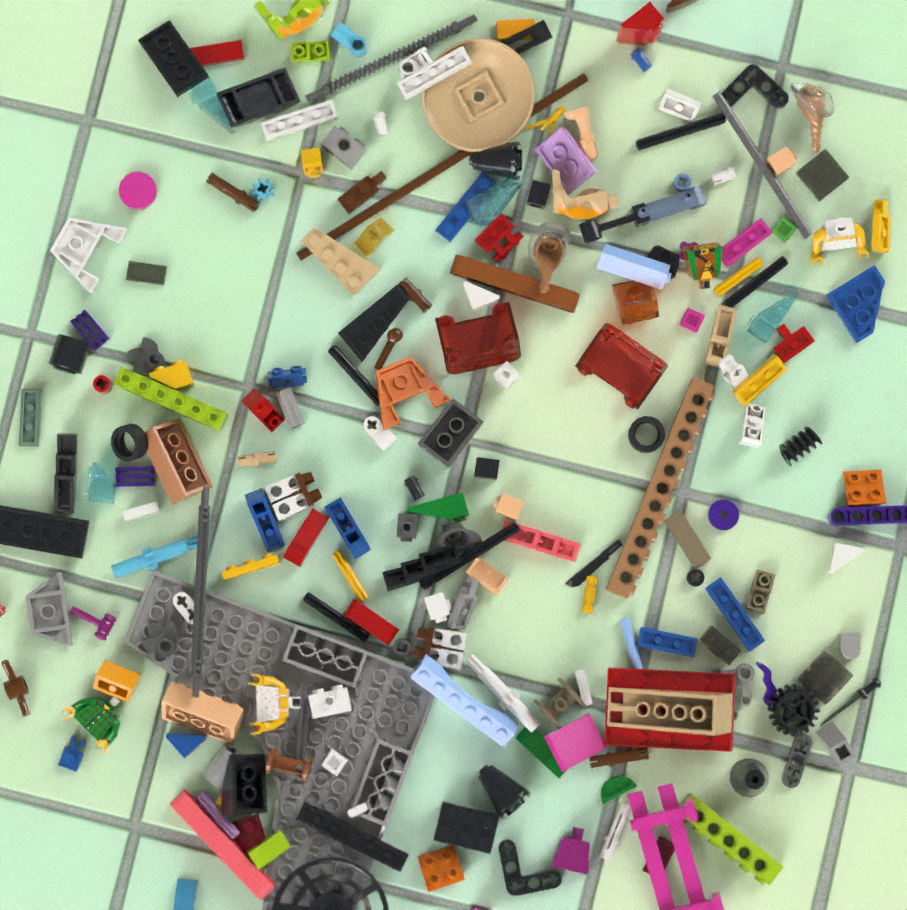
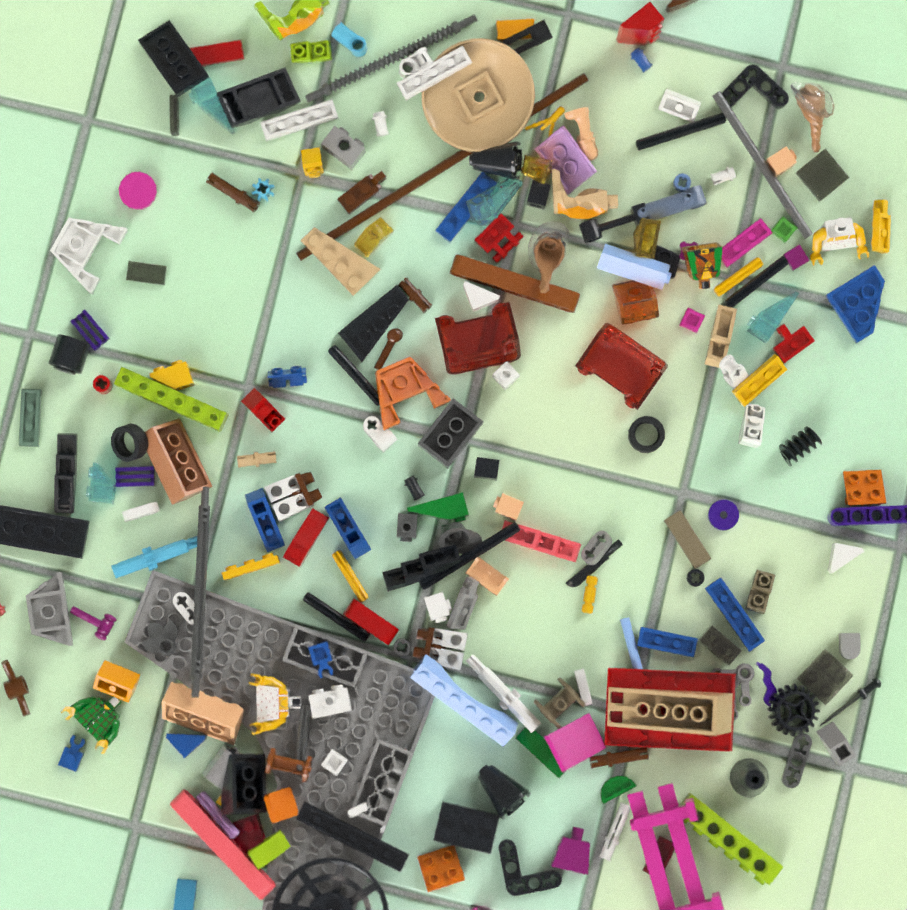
dark grey plate [128,337,165,375] -> none
light grey axle [276,388,305,430] -> none
medium nougat brick [605,377,716,599] -> none
none -> clear smoke tile [169,95,179,136]
none -> orange piece [264,787,299,823]
none -> blue plate [308,642,333,678]
none -> clear yellow slope [521,155,553,184]
none -> light grey beam [581,531,612,565]
none -> clear yellow slope [633,218,661,258]
none -> magenta tile [783,245,810,271]

